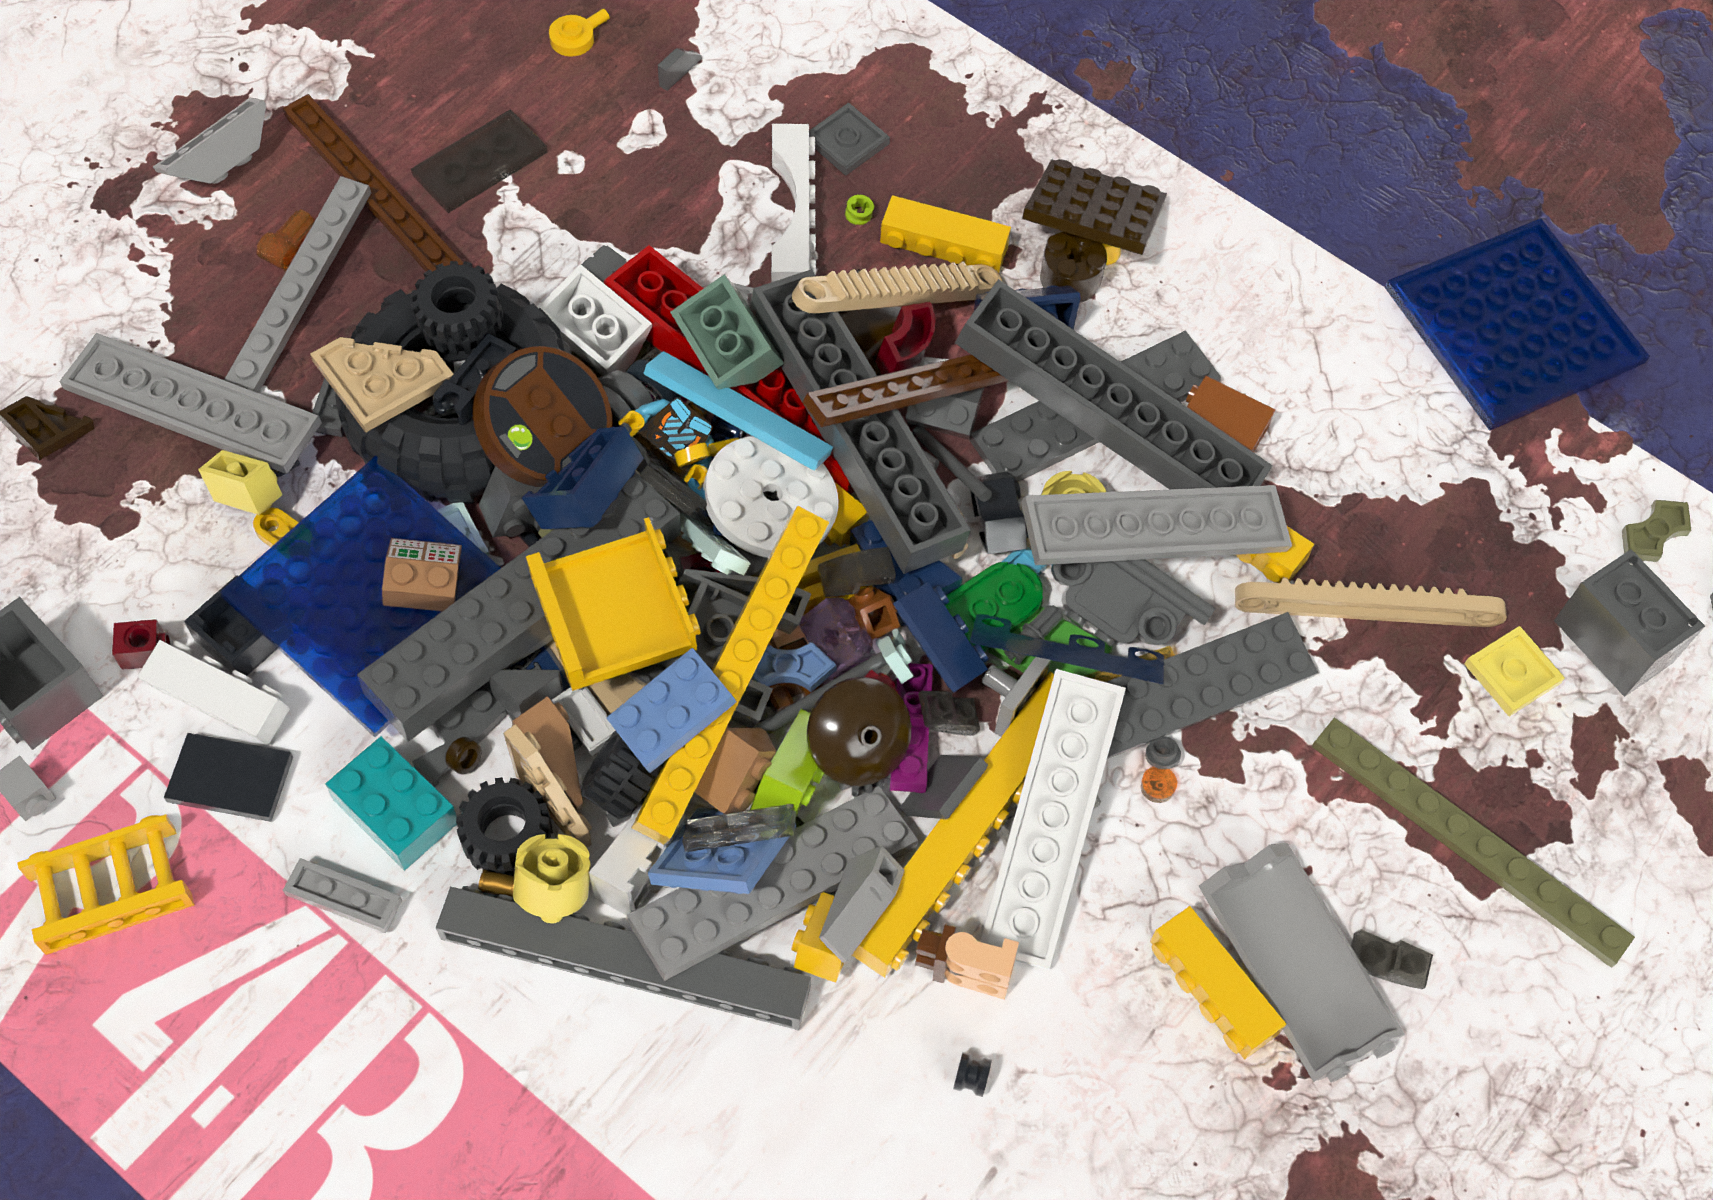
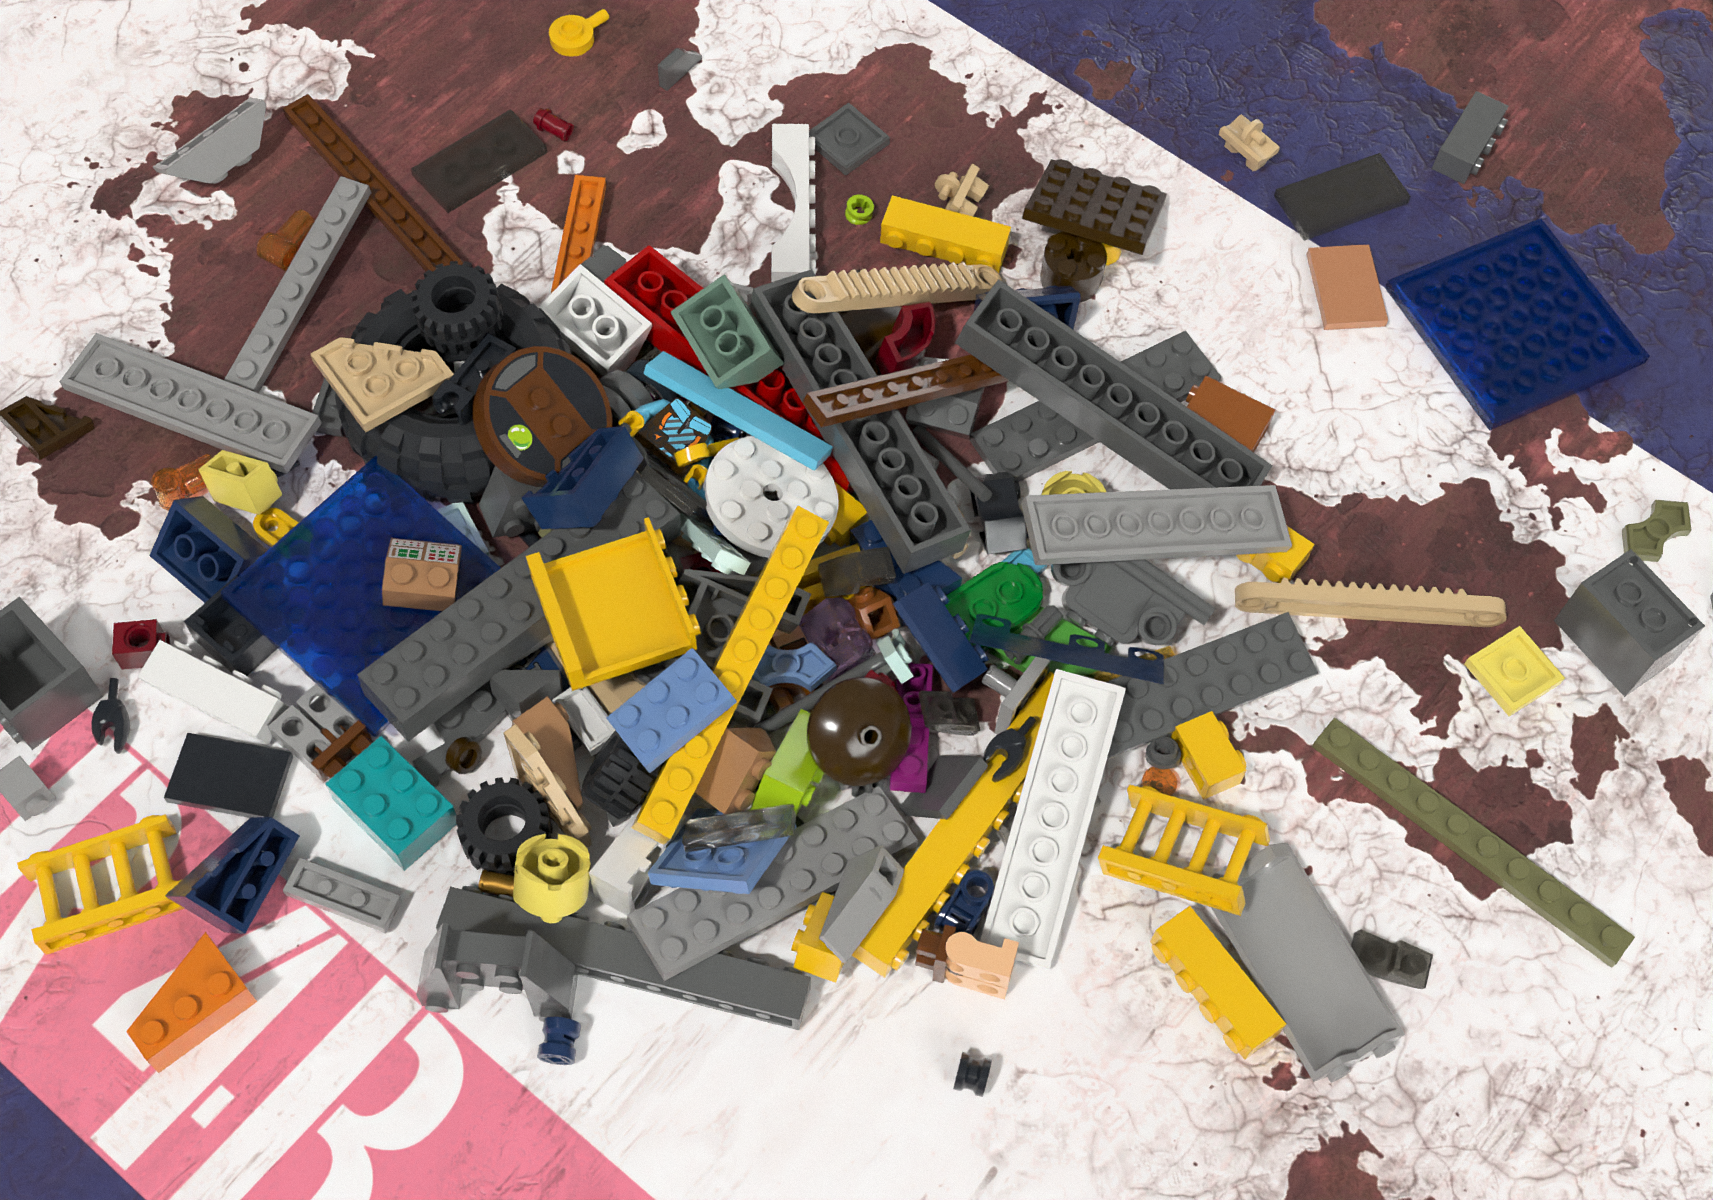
none -> black hand [91,678,130,754]
none -> orange wedge [126,931,257,1073]
none -> dark blue slope [149,496,273,603]
none -> clear orange piece [151,454,213,511]
none -> dark blue wedge [165,817,300,934]
none -> light grey hips [268,681,374,783]
none -> dark grey wedge [416,922,578,1022]
none -> dark red pin [533,108,574,142]
none -> dark blue wheel [537,1017,581,1065]
none -> orange plate [550,175,606,294]
none -> dark blue piece [934,870,994,936]
none -> tan hips [935,164,989,216]
none -> black hand [983,716,1037,783]
none -> yellow fence [1098,784,1270,916]
none -> yellow brick [1171,711,1247,800]
none -> tan hips [1219,114,1280,171]
none -> clear smoke tile [1274,153,1411,241]
none -> nougat tile [1306,245,1388,330]
none -> dark grey brick [1432,91,1509,184]

